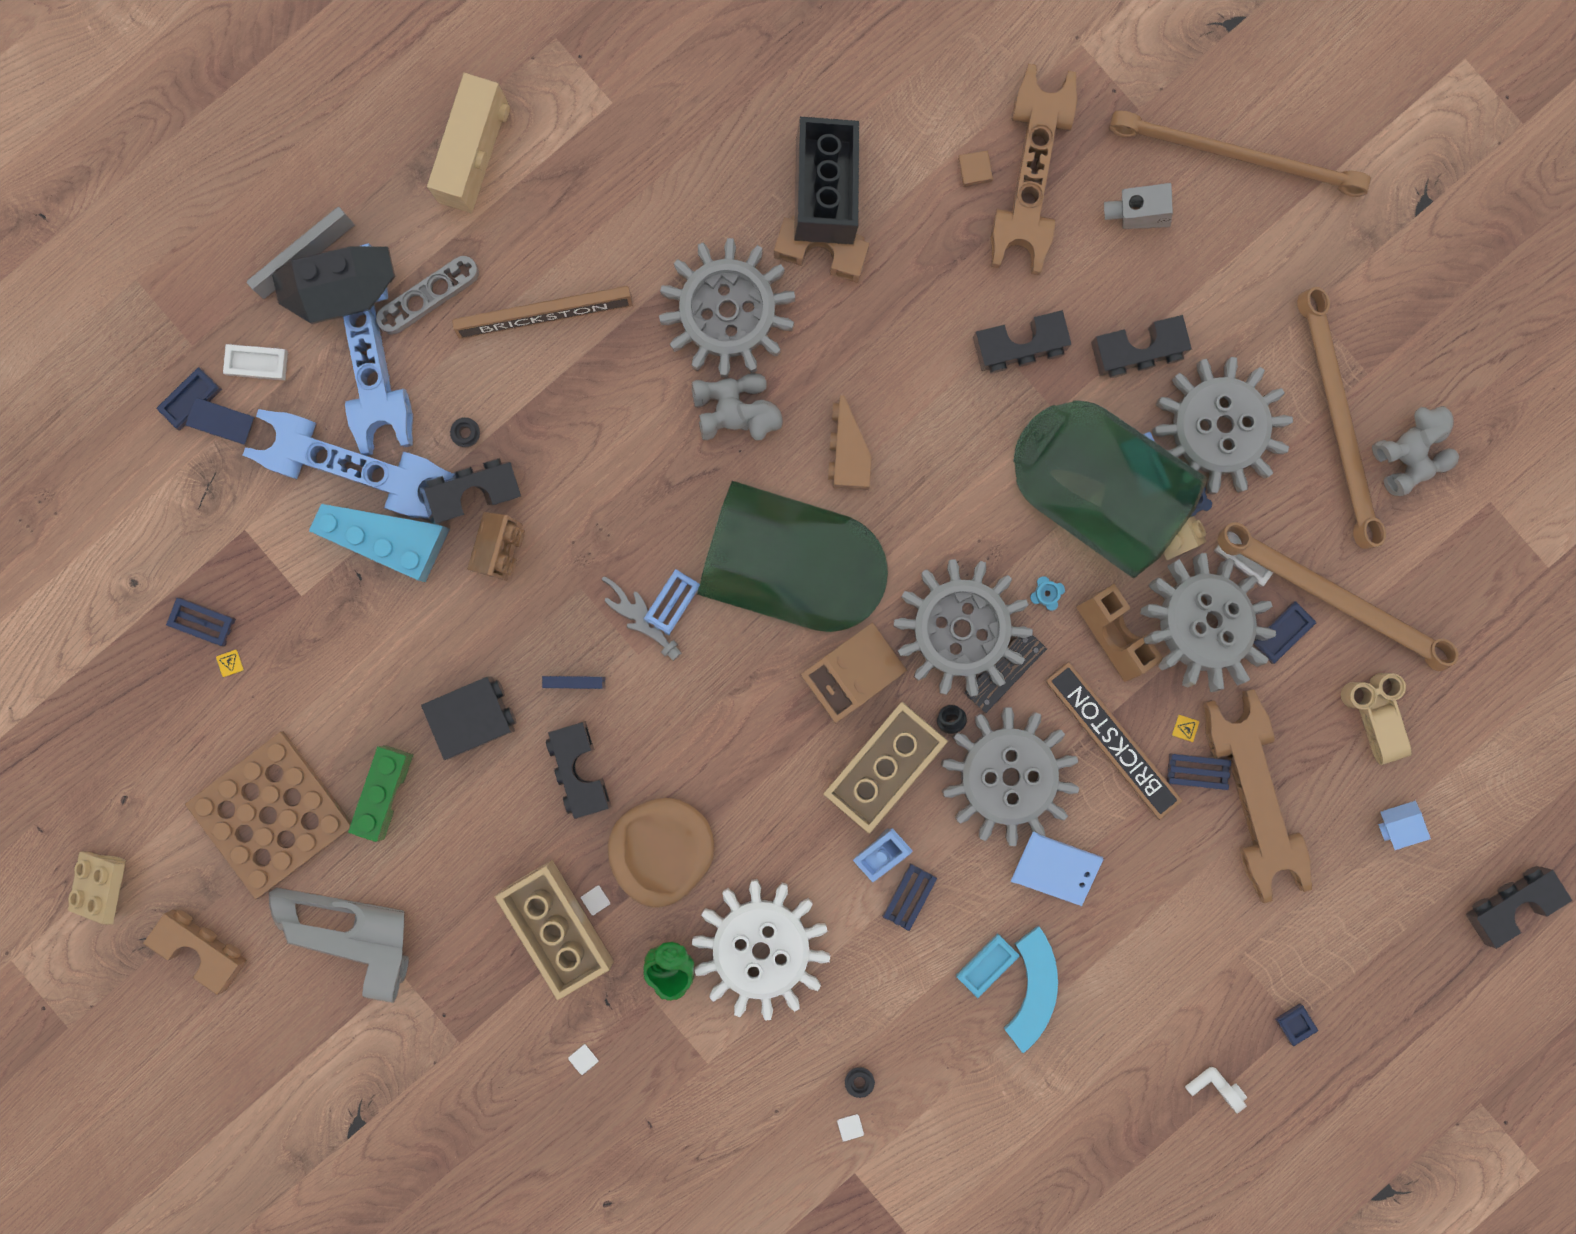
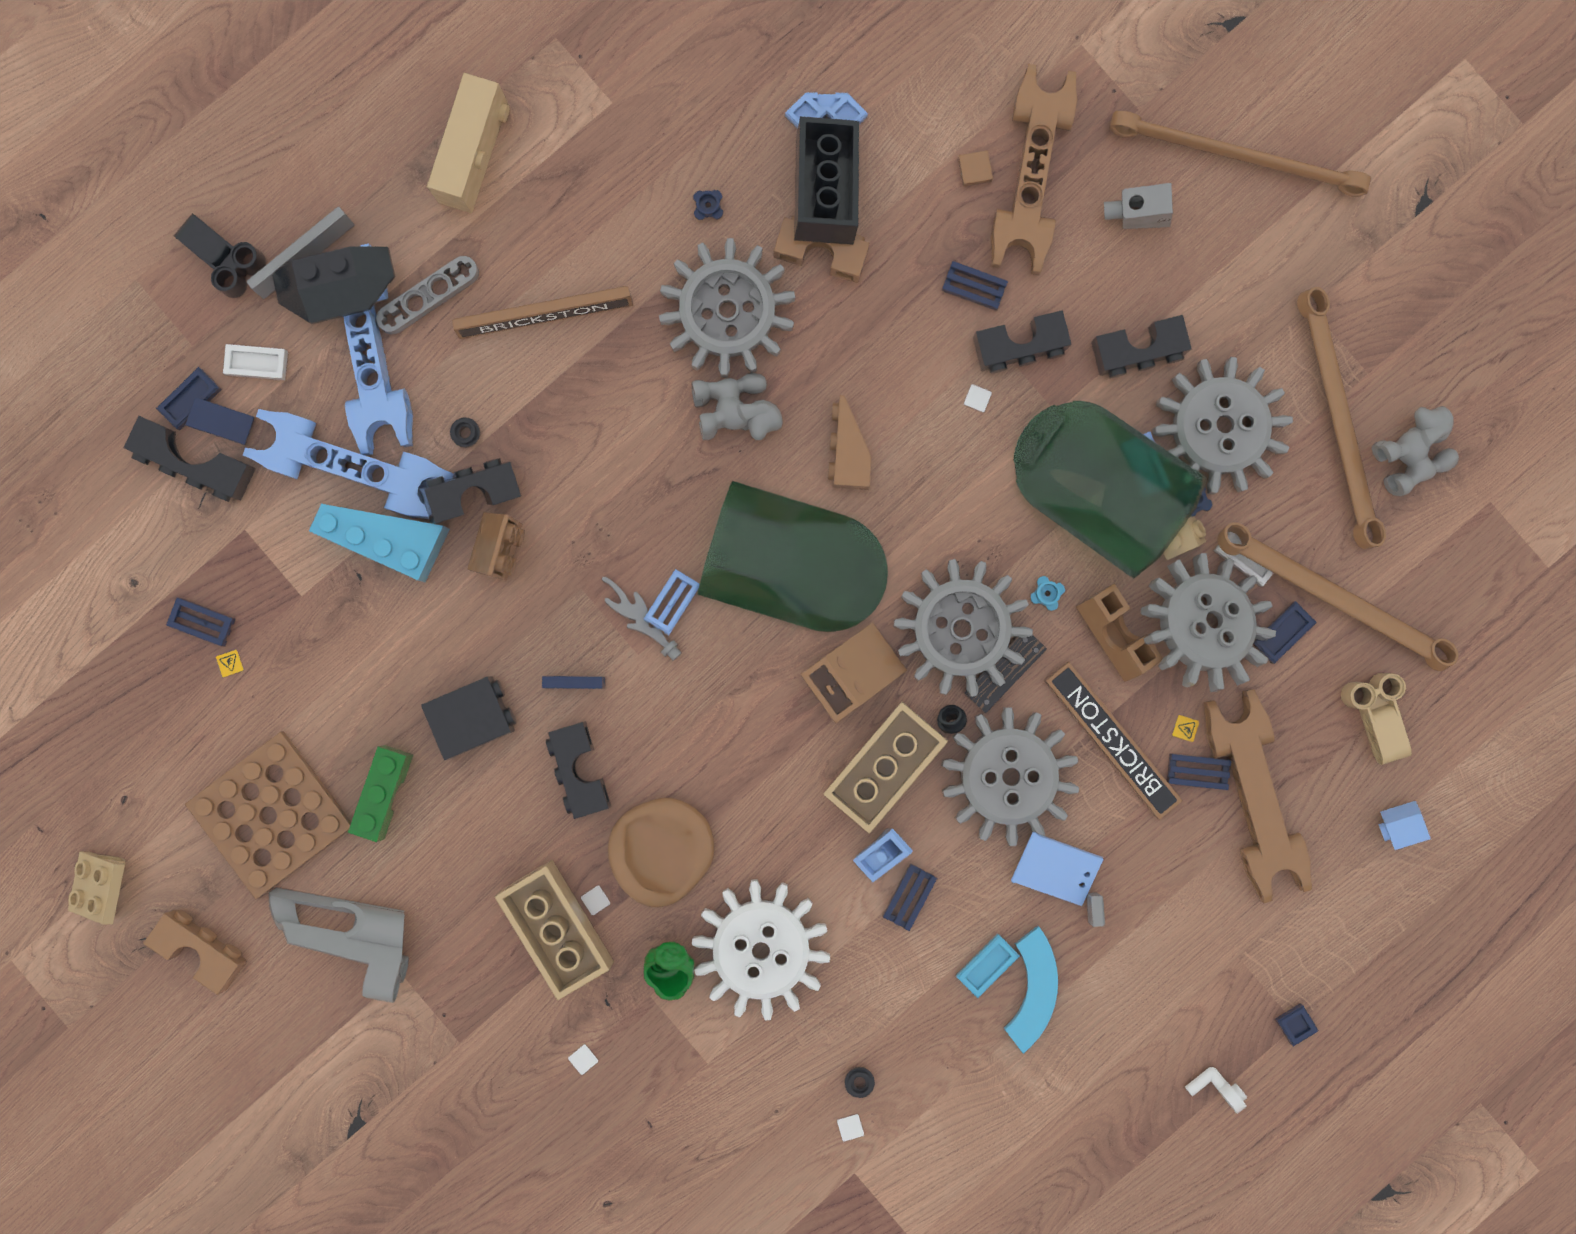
black arch [1466,866,1573,949] -> none
none -> black arch [123,416,256,502]
none -> black piece [173,213,266,298]
none -> dark blue plate [693,190,723,220]
none -> light blue tile [785,93,868,129]
none -> dark blue tile [942,261,1008,311]
none -> white sticker [964,384,992,412]
none -> light grey tile [1086,892,1105,927]

